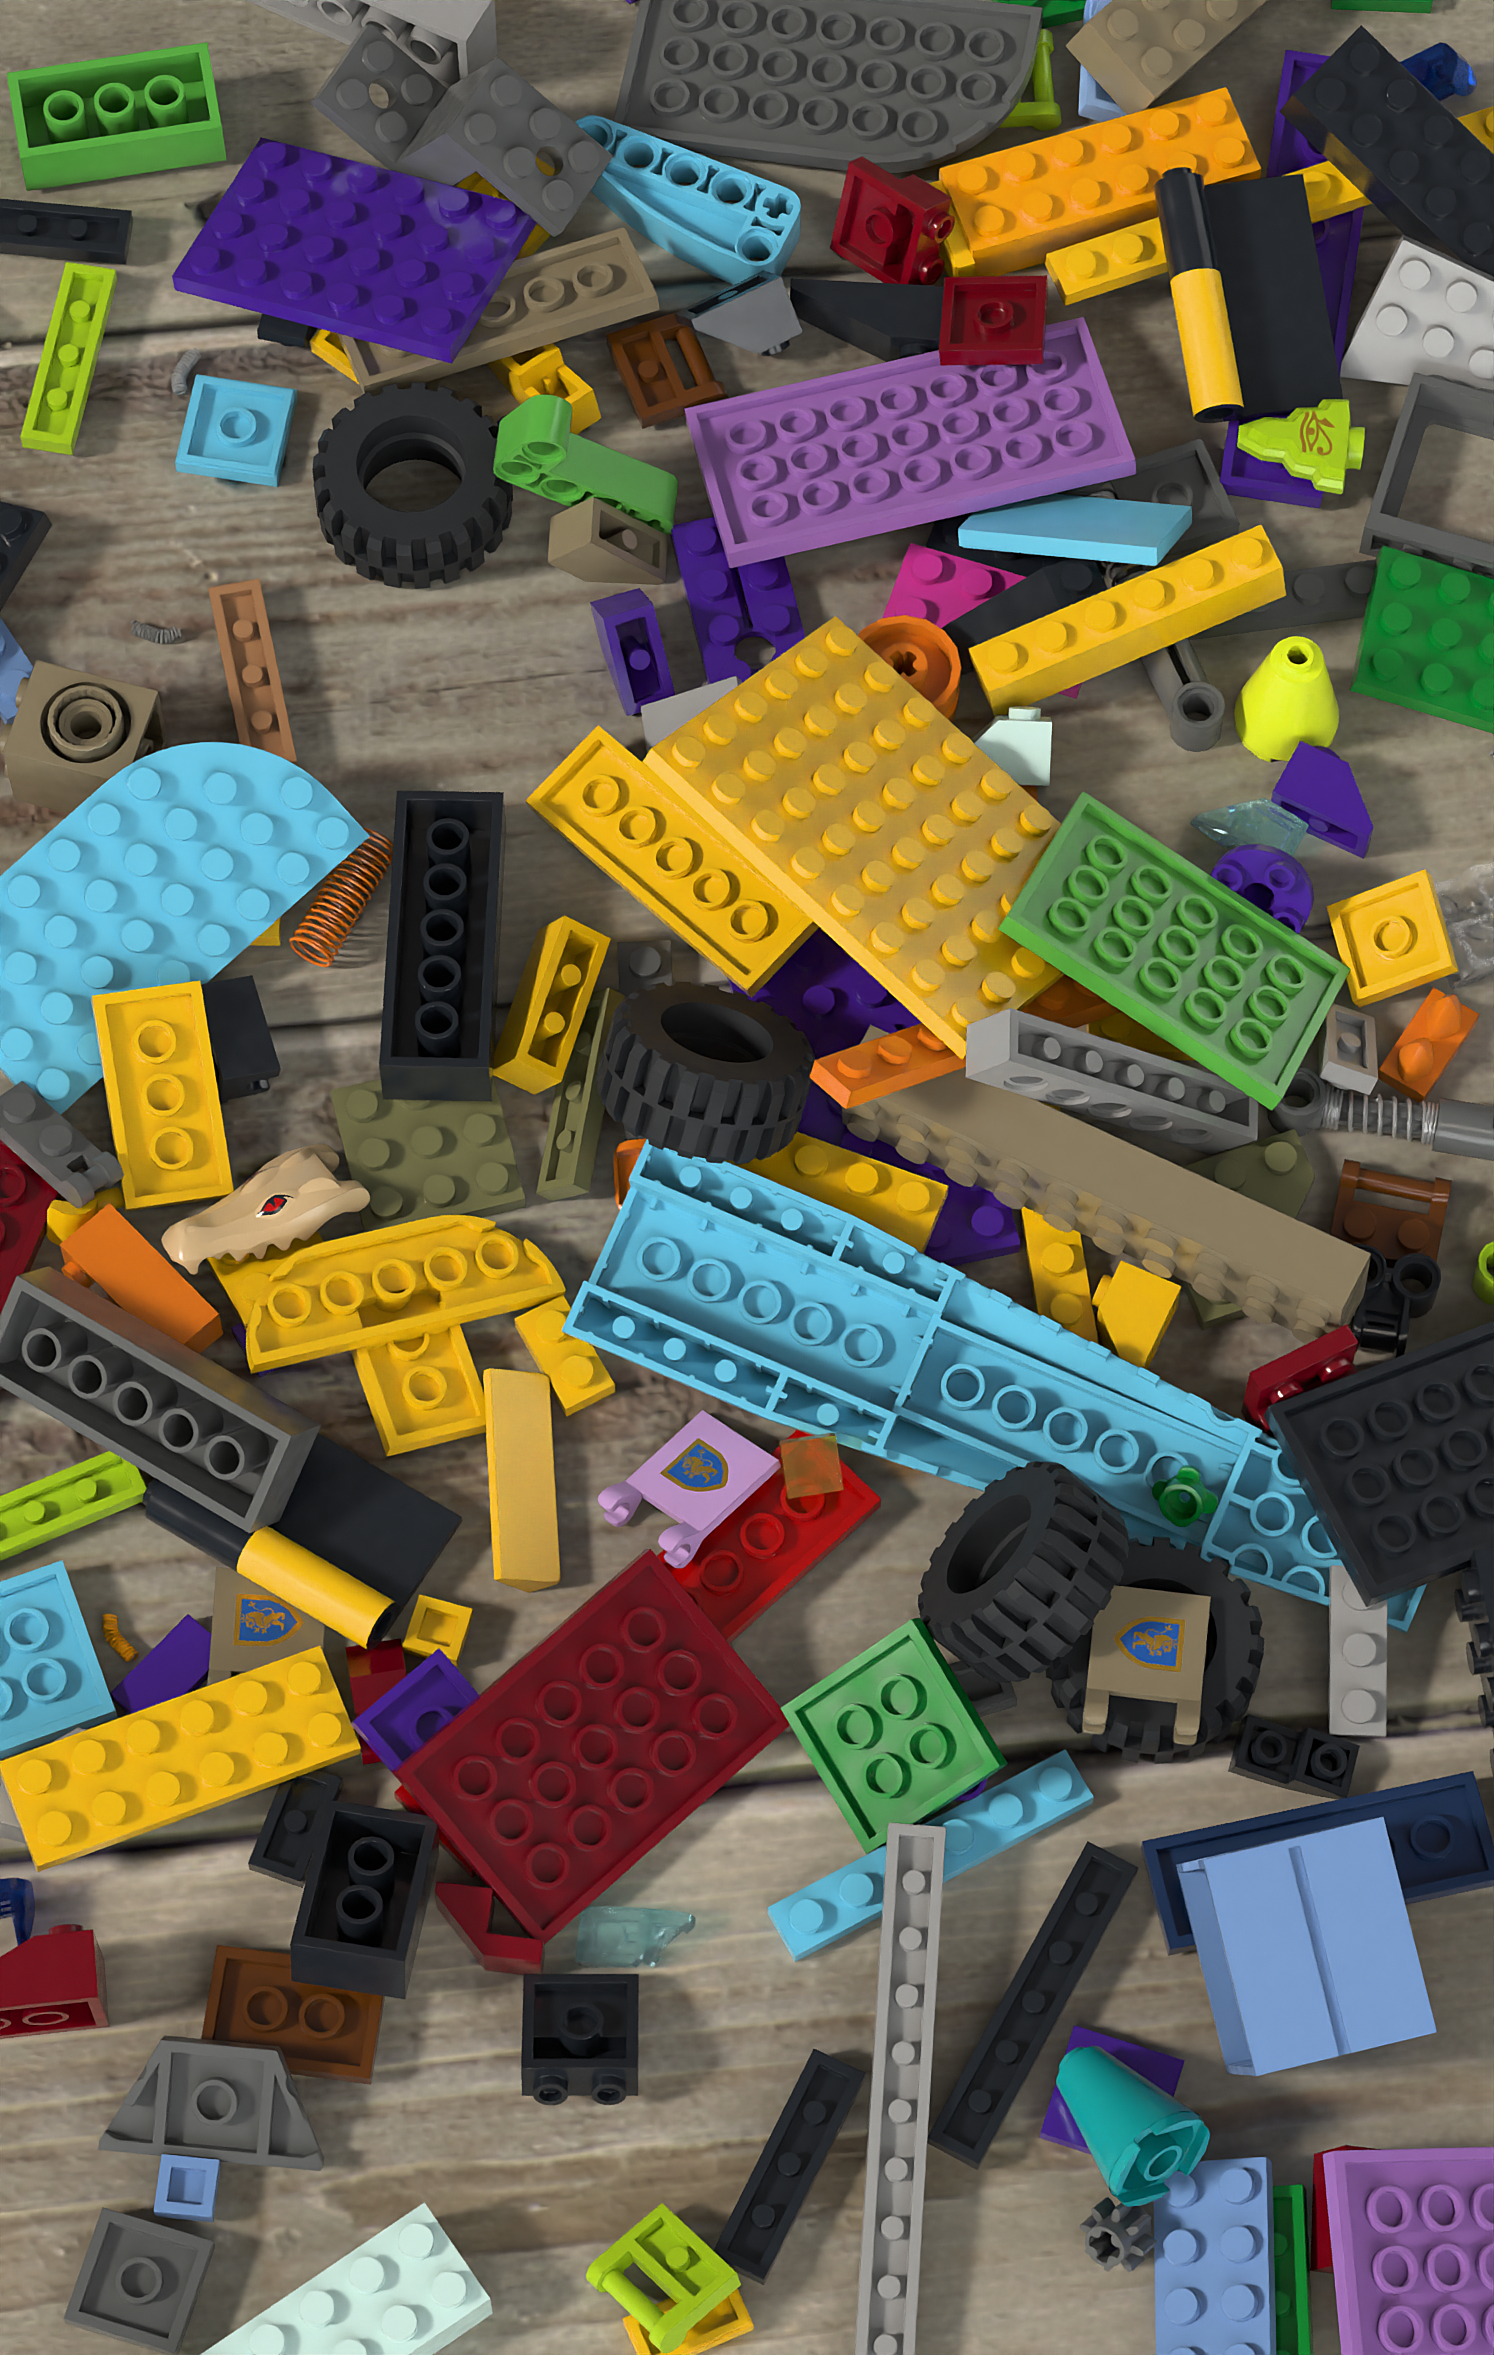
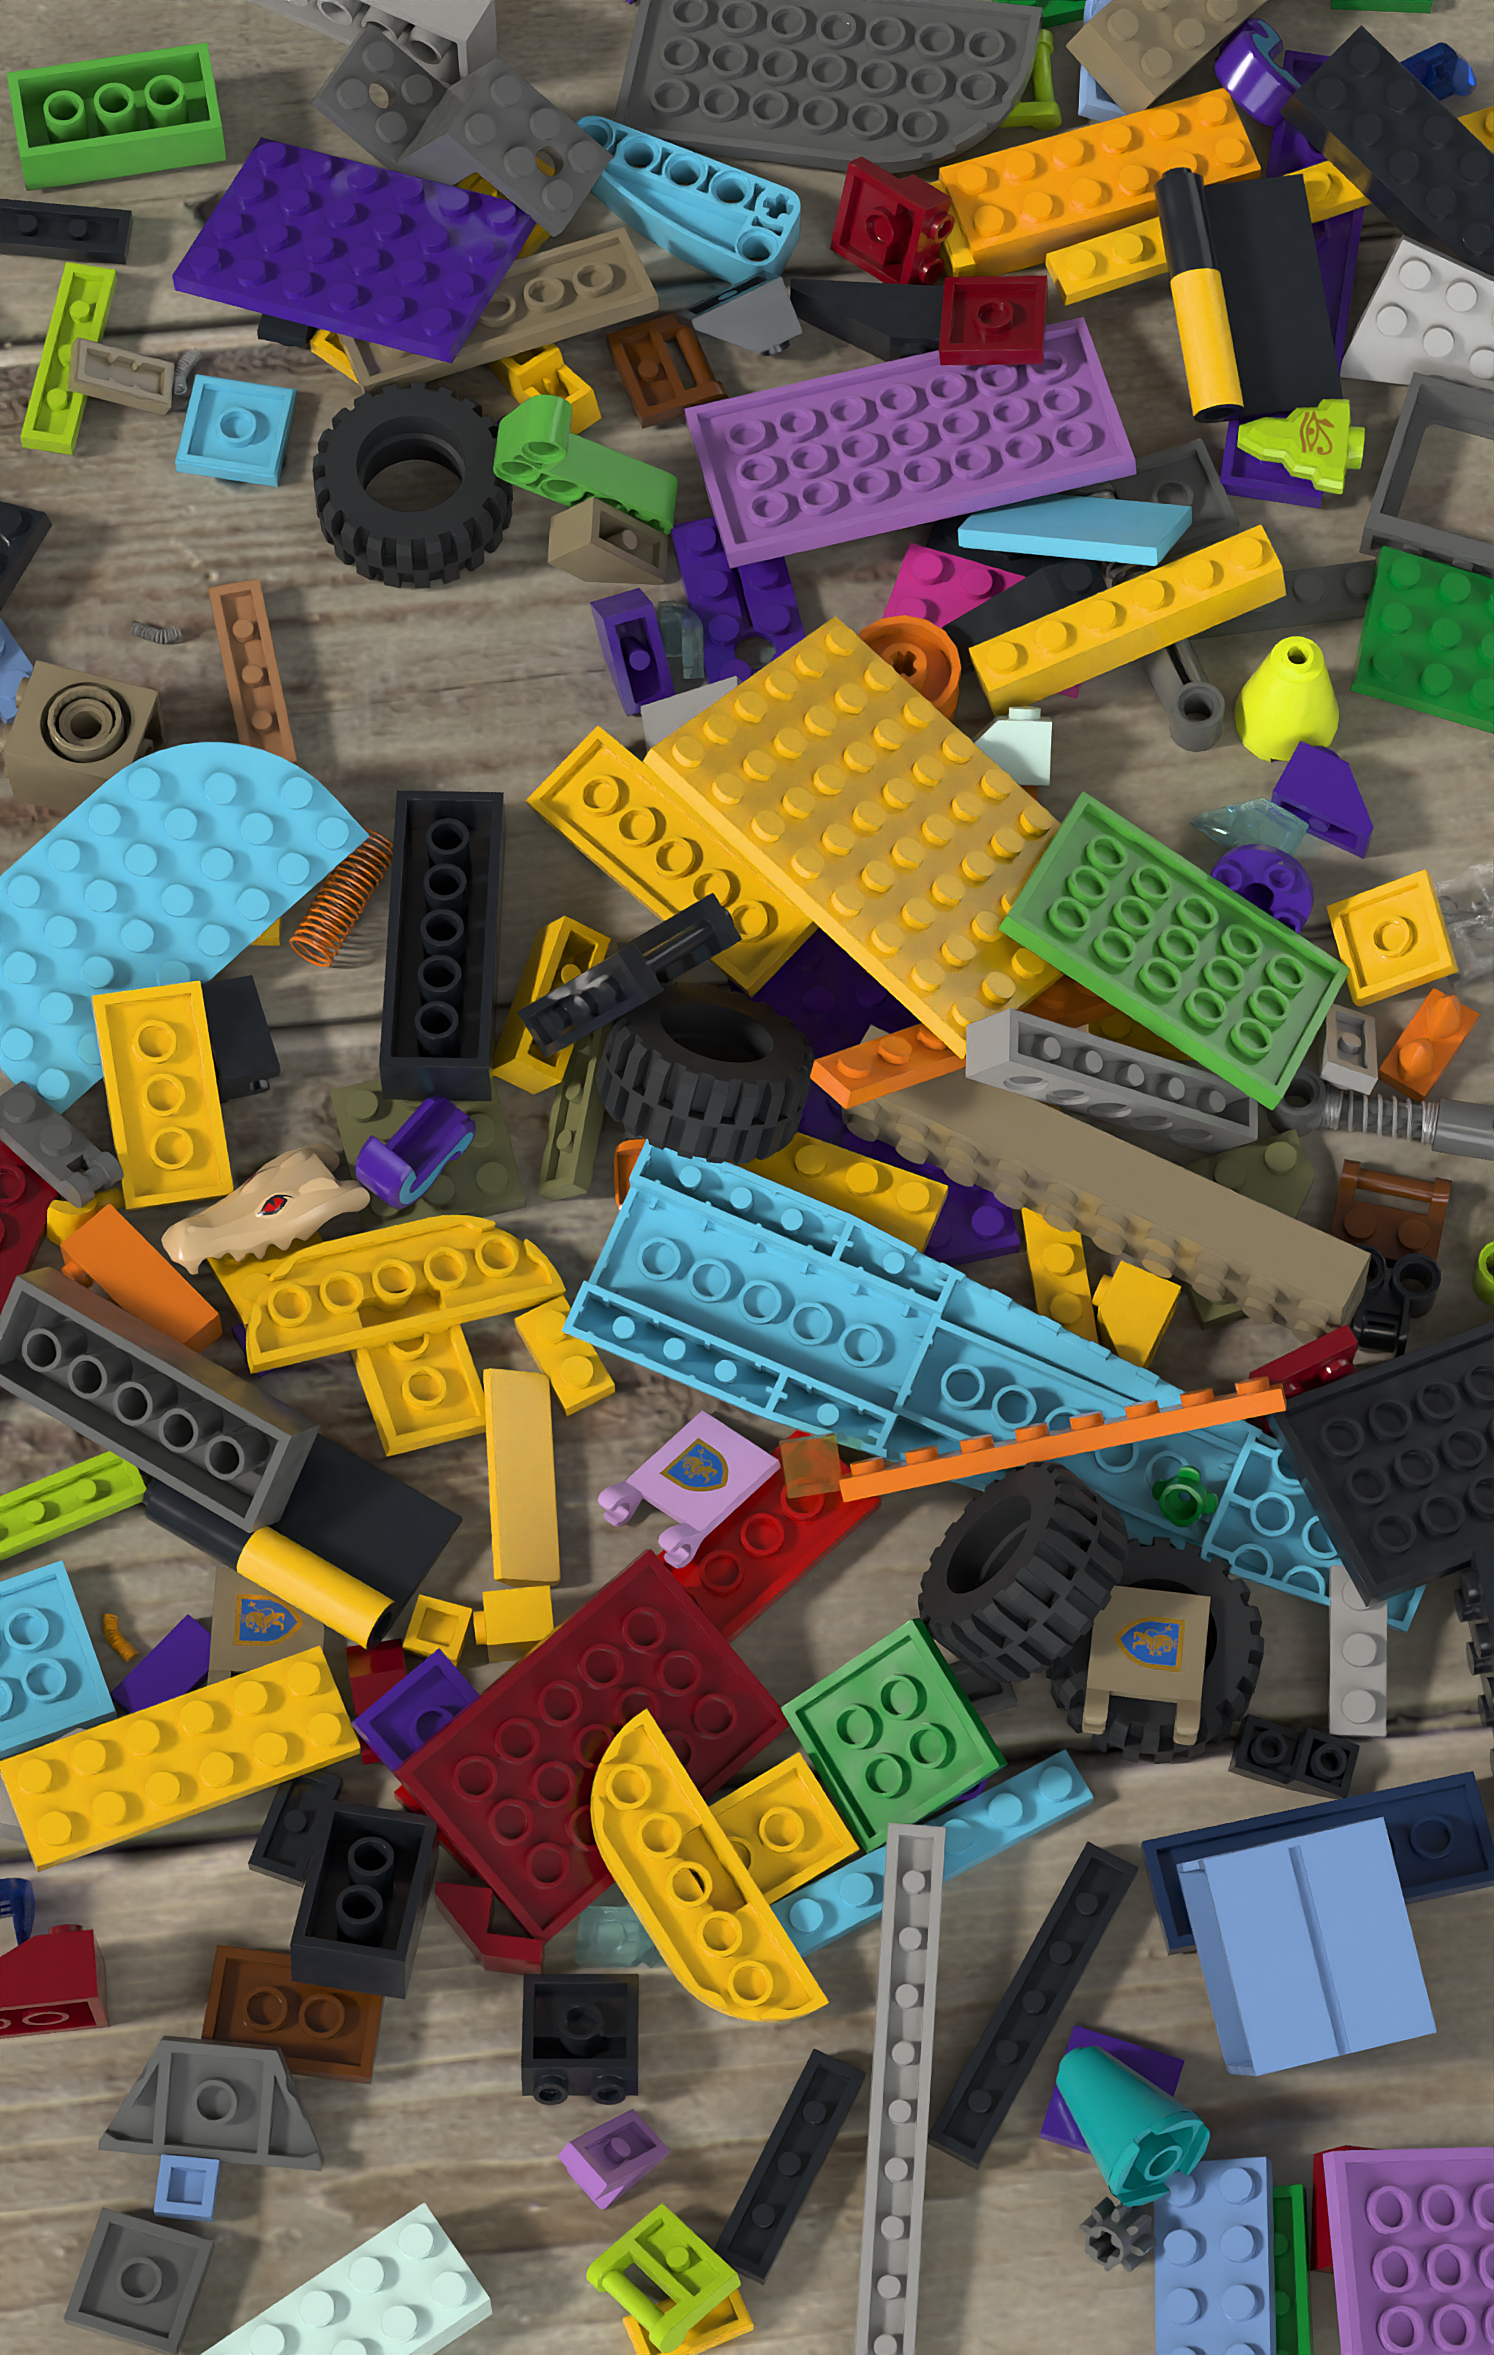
none -> dark tan plate [67,337,175,416]
none -> dark purple animal [355,1095,476,1210]
none -> yellow brick [473,1585,554,1663]
none -> black fence [517,893,742,1058]
none -> medium lavender slope [557,2109,671,2210]
none -> yellow plate [590,1708,860,2022]
none -> clear light blue slope [659,600,704,679]
none -> orange plate [839,1376,1287,1502]
none -> dark purple animal [1214,18,1301,126]

